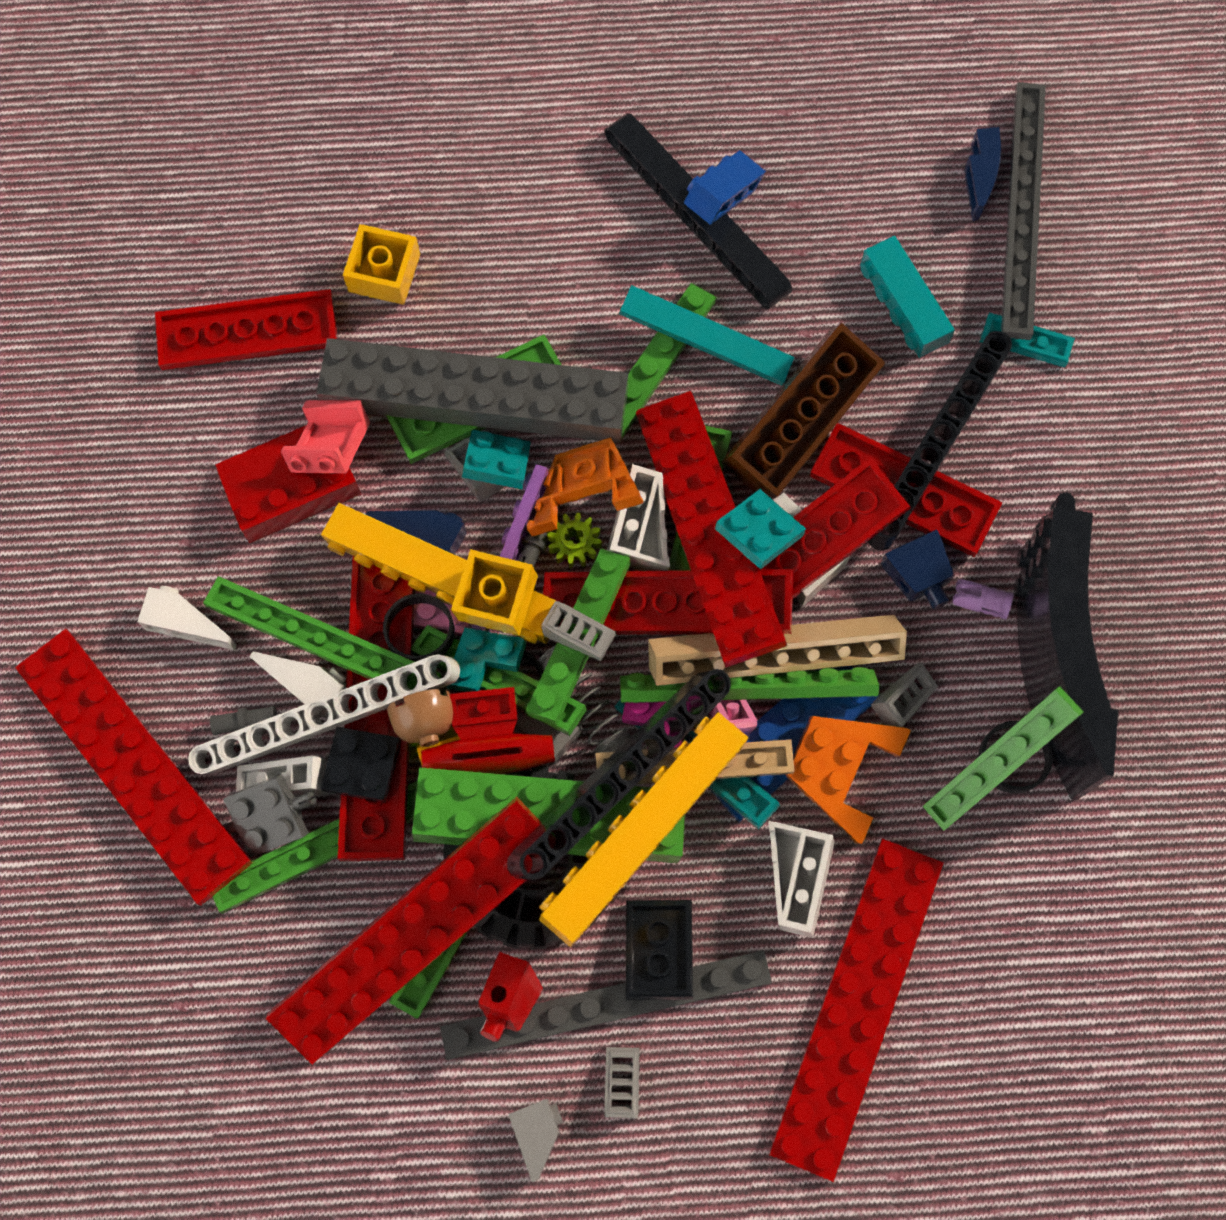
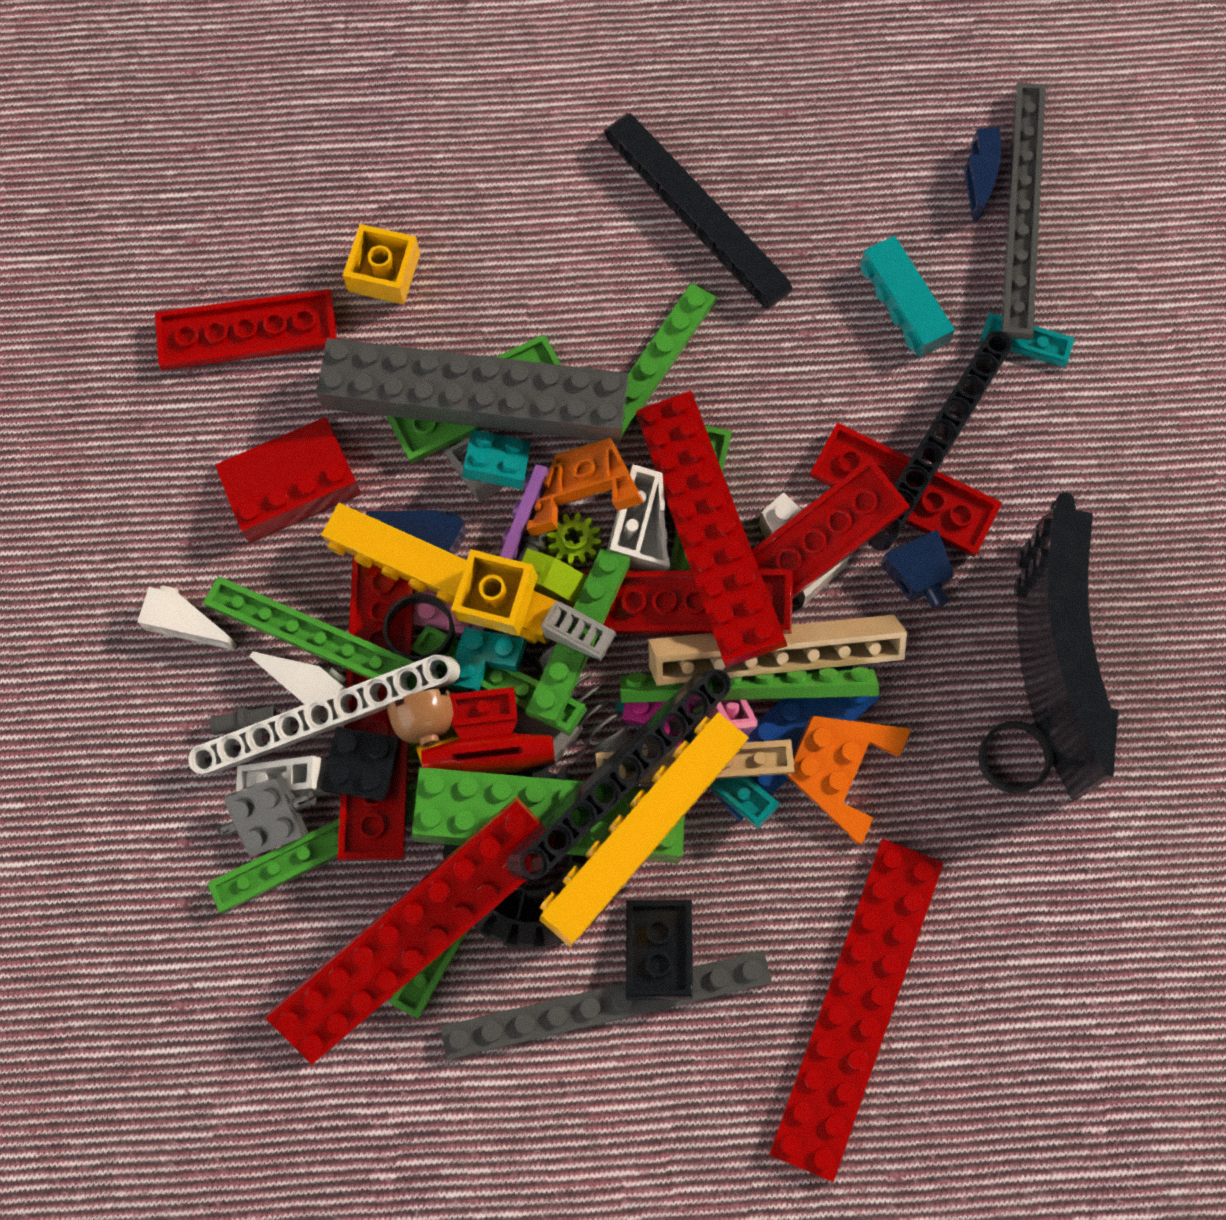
red plate [15,628,253,906] -> none
coral panel [281,400,370,473] -> none
red torso [478,952,543,1042] -> none
light grey slope [508,1099,563,1182] -> none
light grey slope [604,1047,640,1118] -> none
teal tile [619,285,794,386] -> none
blue brick [684,150,766,225] -> none
teal plate [715,489,806,569] -> none
reddish brown brick [720,322,885,499] -> none
white wedge [769,821,835,938] -> none
light grey slope [871,662,938,727] -> none
bright green plate [922,686,1083,831] -> none
lavender hinge [952,579,1014,620] -> none
none -> lime slope [521,548,588,606]

